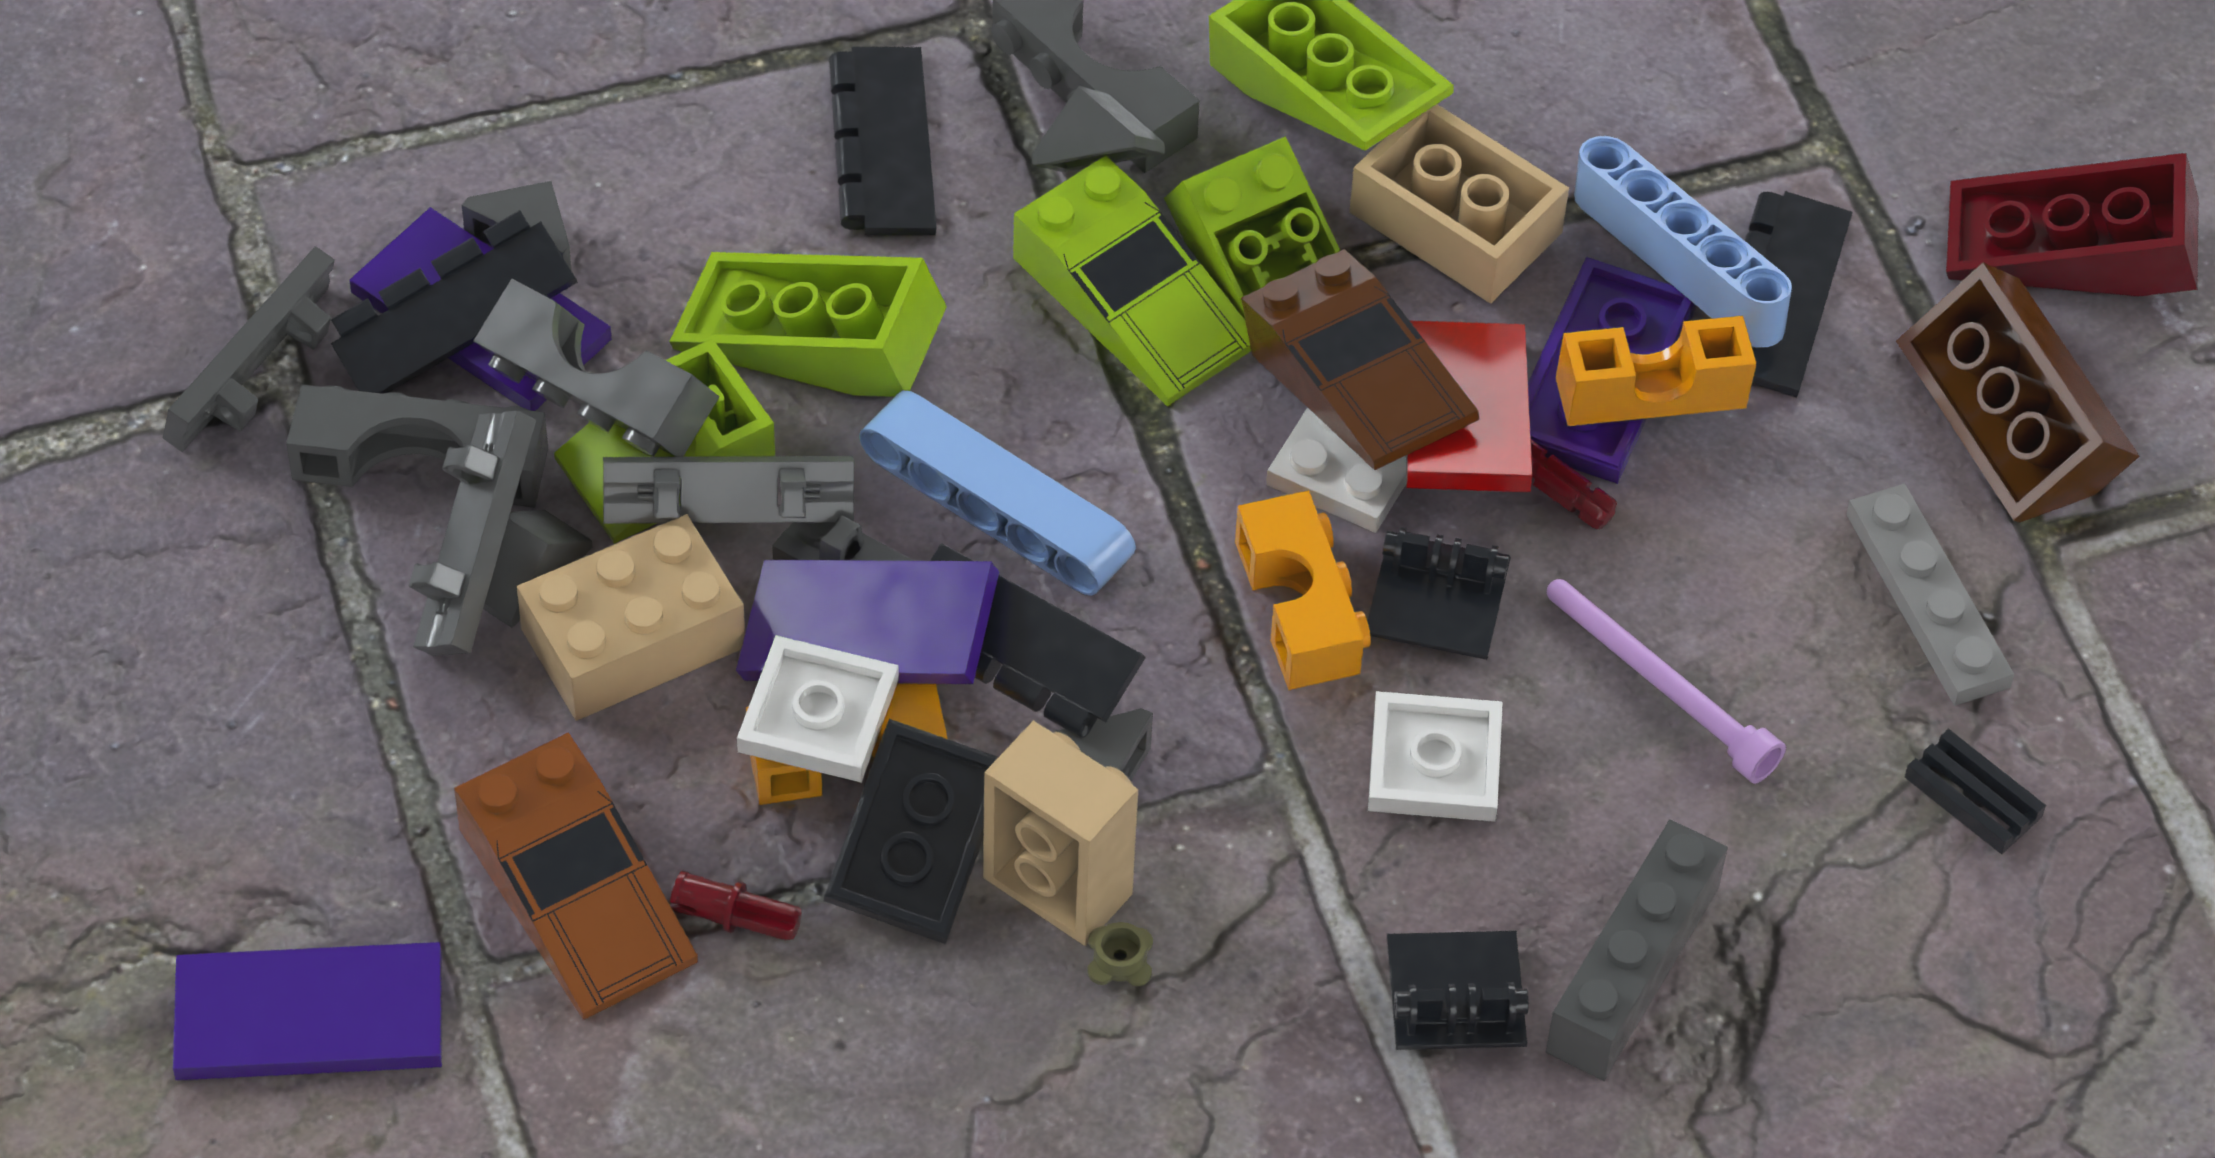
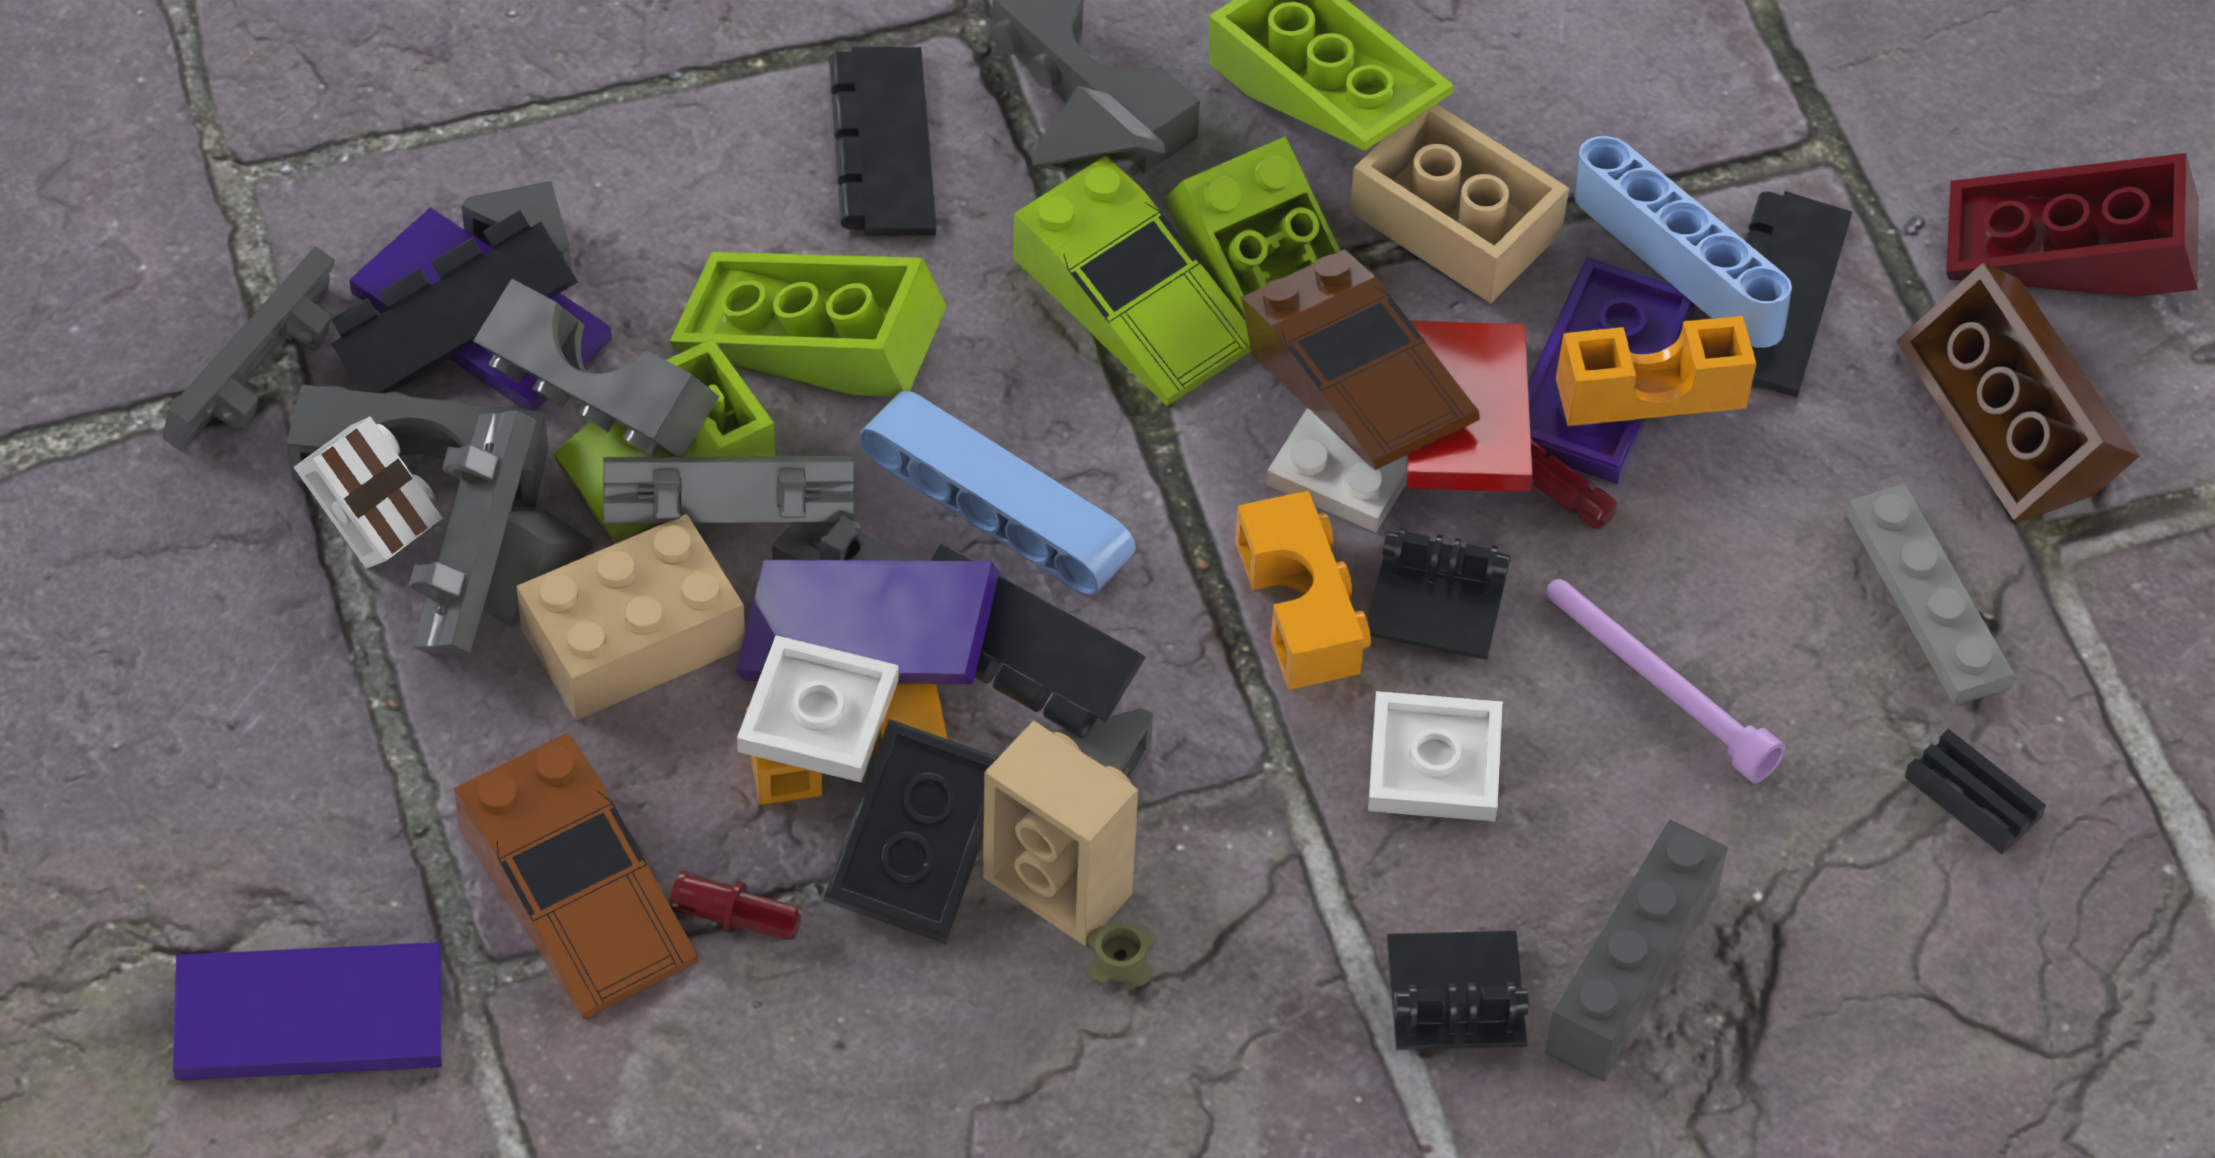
none -> white brick [294,417,443,568]

